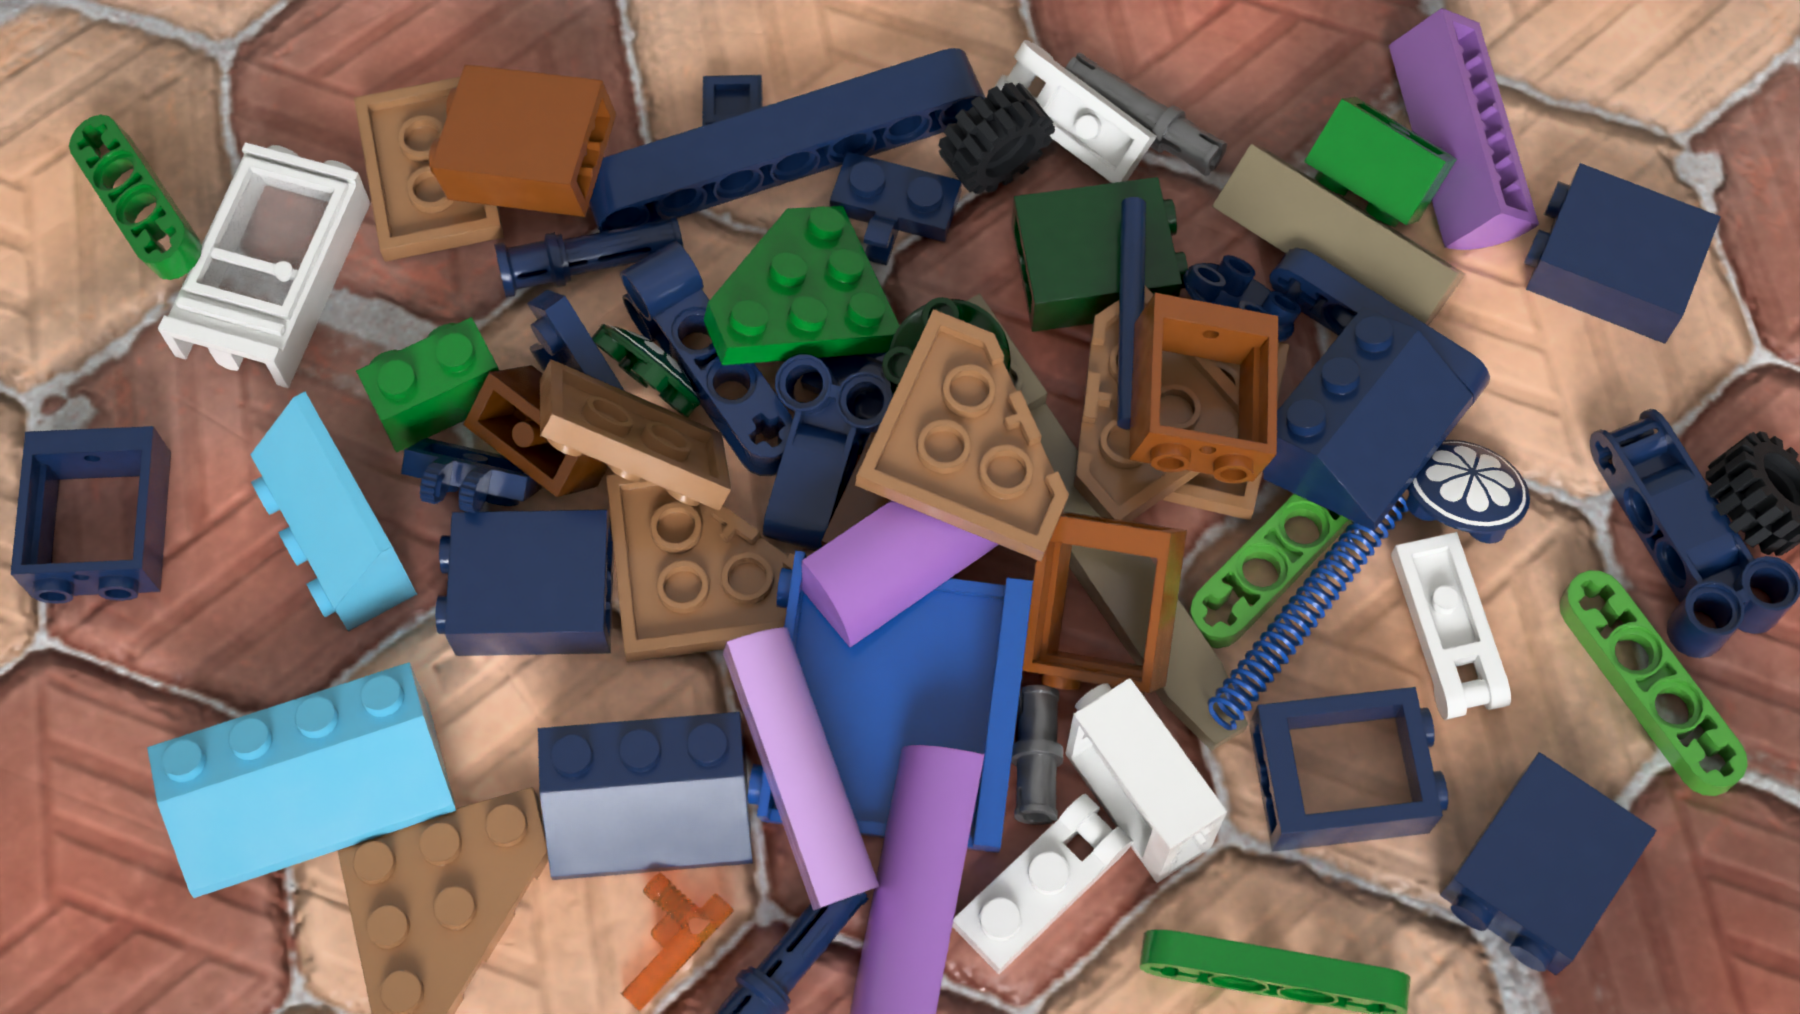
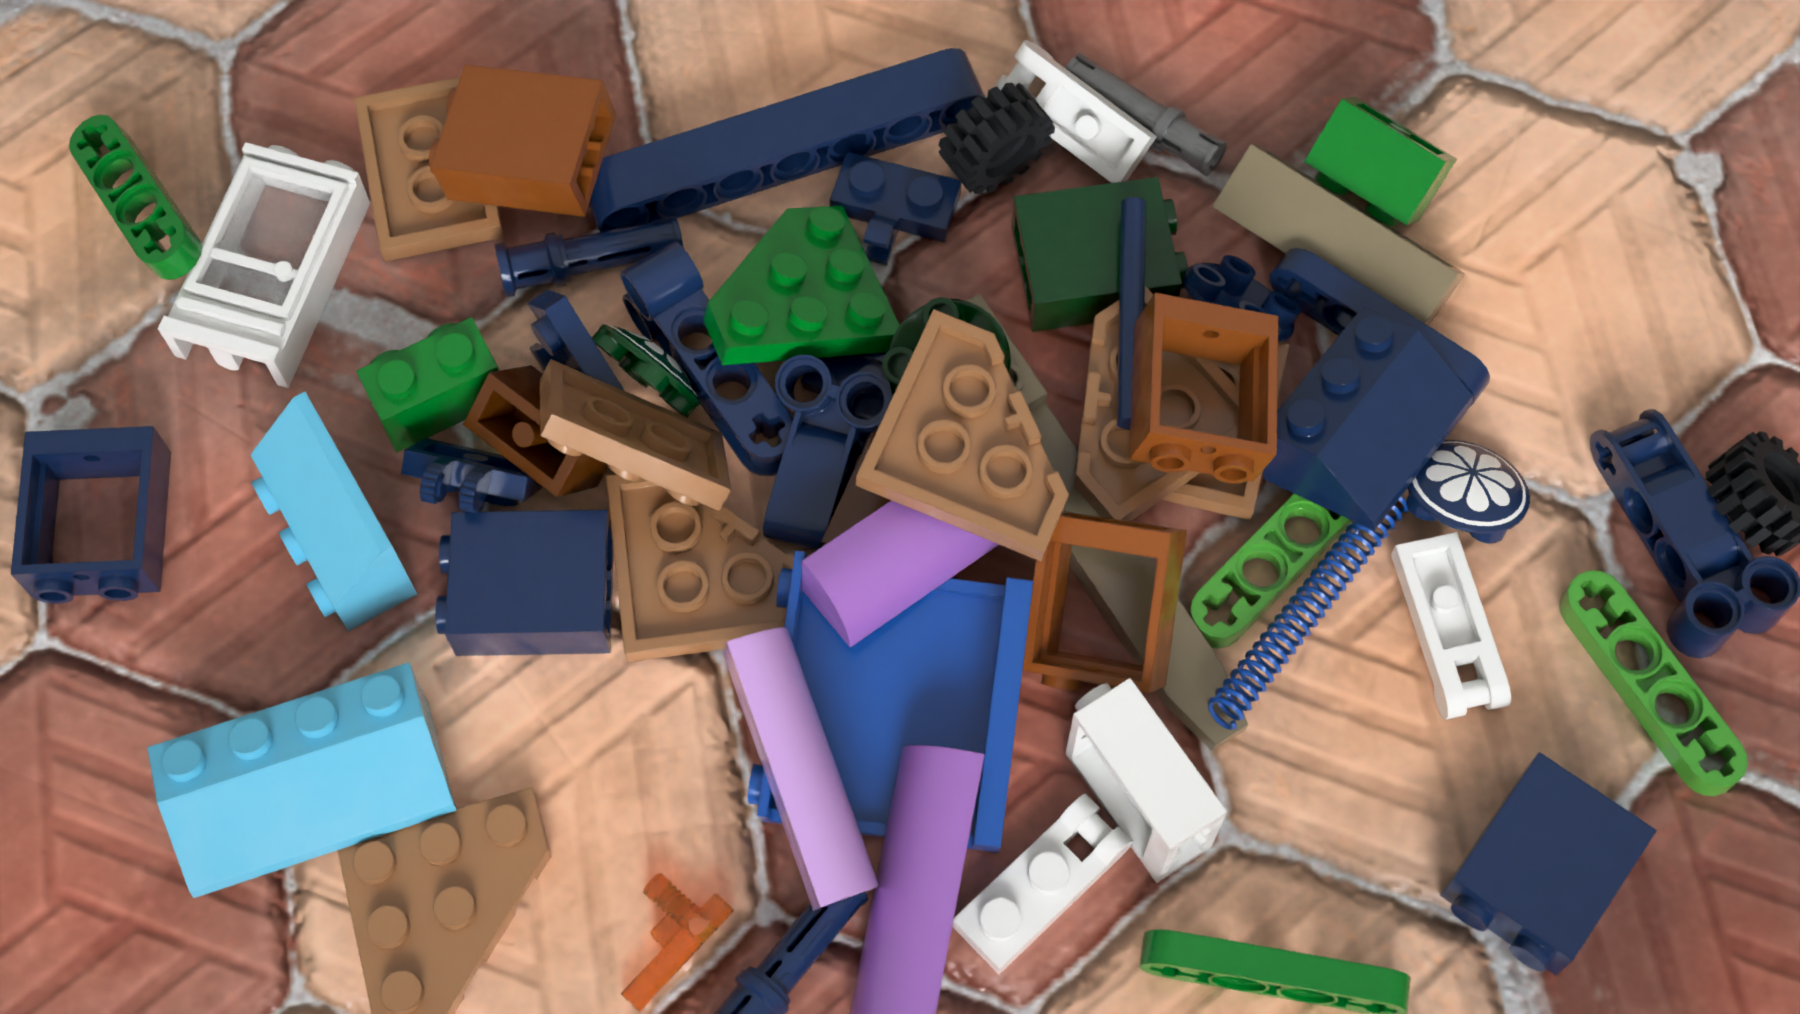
slope [538,712,753,880] -> none
dark blue tile [702,75,763,126] -> none
flat silver pin [1011,685,1063,825] -> none
dark blue window [1249,687,1448,852] -> none
medium lavender brick [1389,8,1539,250] -> none
dark blue brick [1524,163,1721,344] -> none

